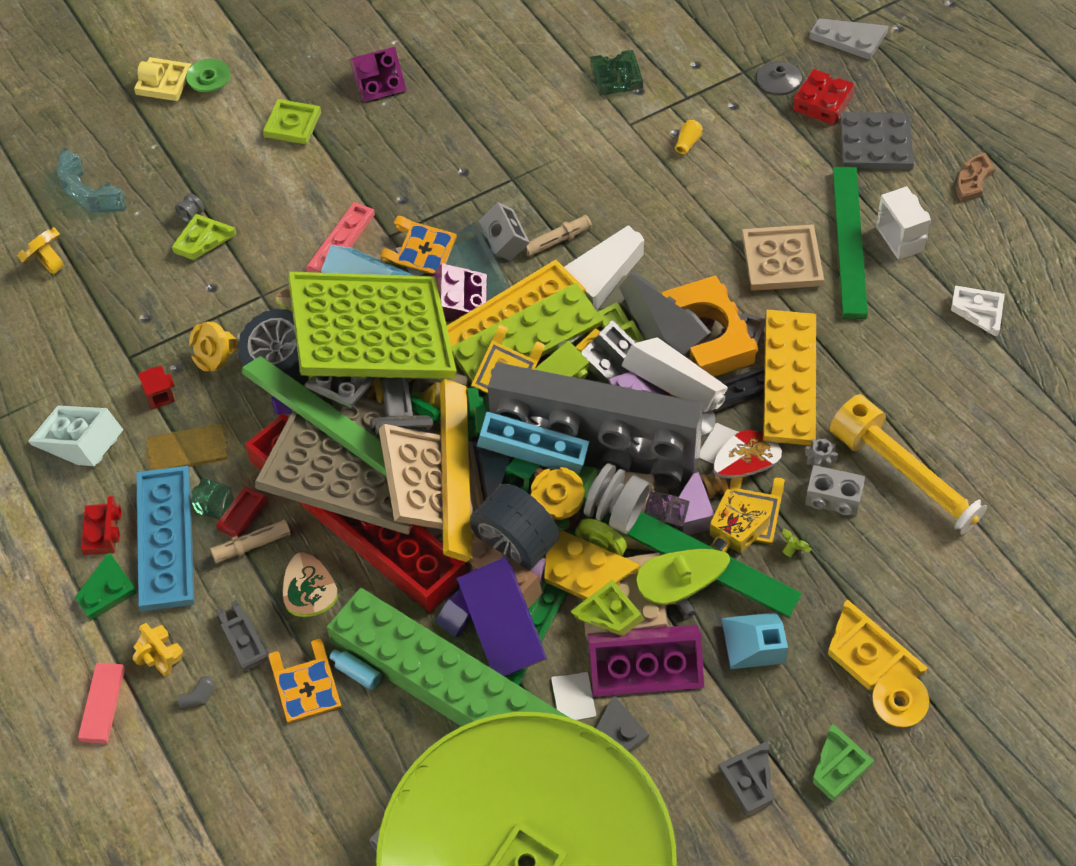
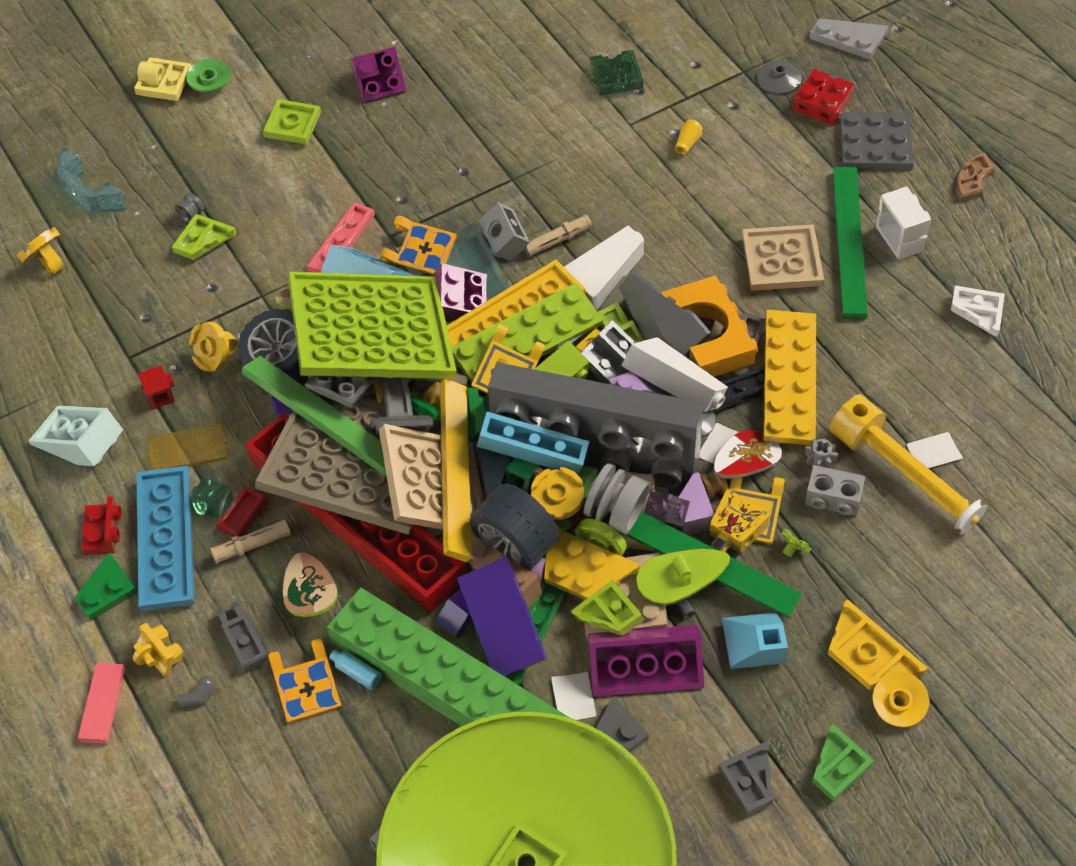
none -> white sticker [907,432,963,468]

